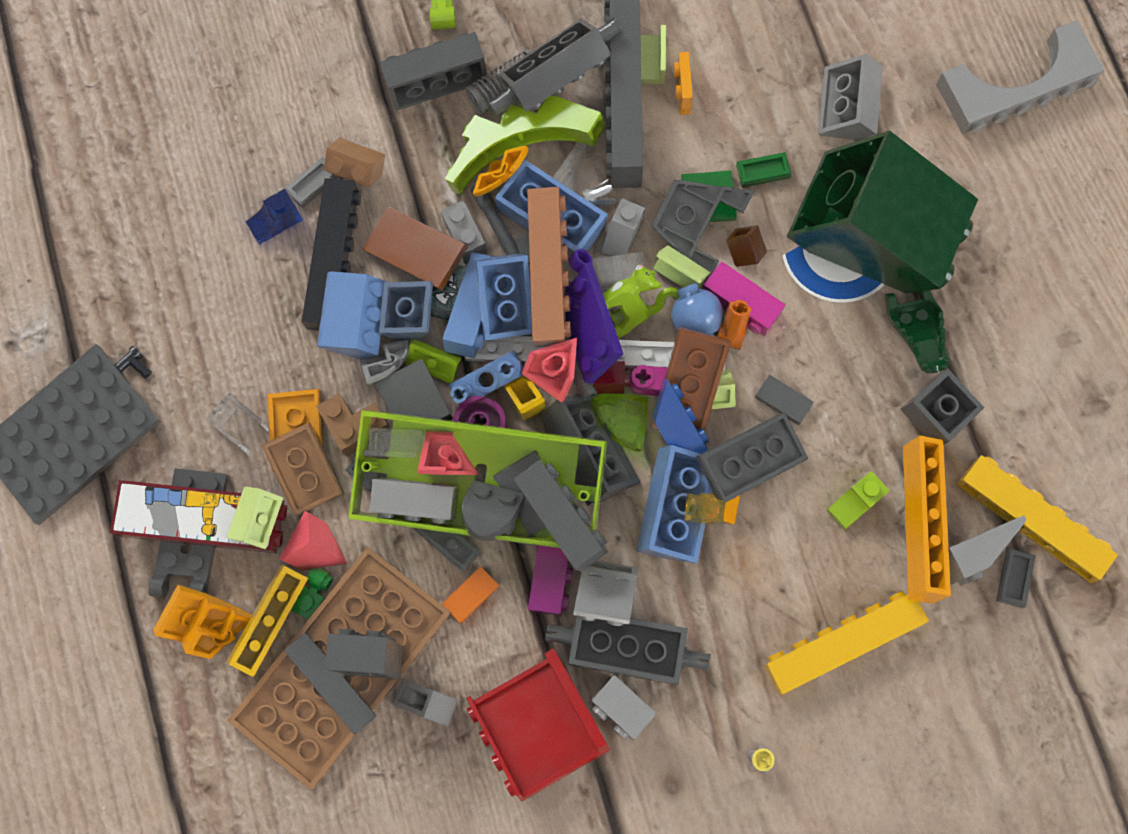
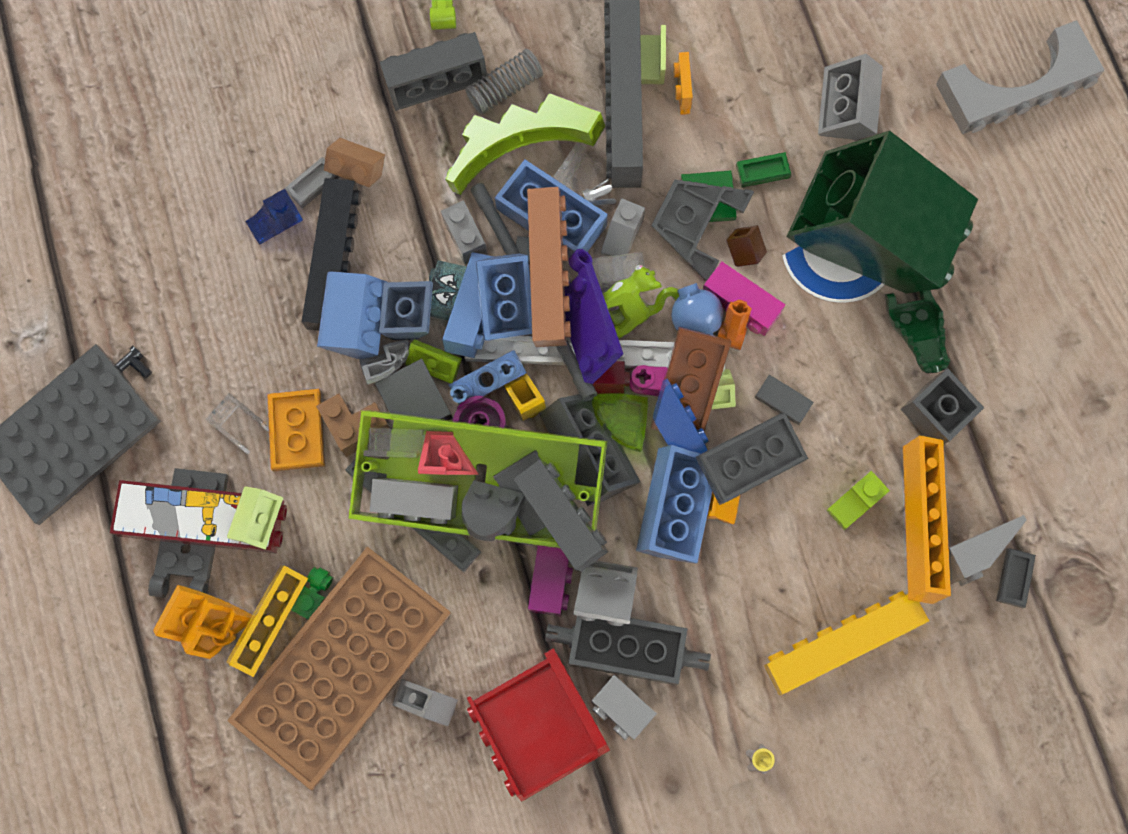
medium nougat tile [261,422,344,517] -> none
coral slope [279,511,347,570] -> none
dark grey tile [284,632,377,735] -> none
dark grey brick [324,629,403,679] -> none
dark orange tile [362,206,468,291] -> none
orange tile [442,566,500,624] -> none
light orange brick [473,145,529,197] -> none
dark grey brick [488,17,623,116] -> none
coral slope [521,338,577,402] -> none
yellowish green panel [653,246,711,289] -> none
clear yellow brick [684,493,725,525] -> none
yellow brick [956,455,1119,583] -> none

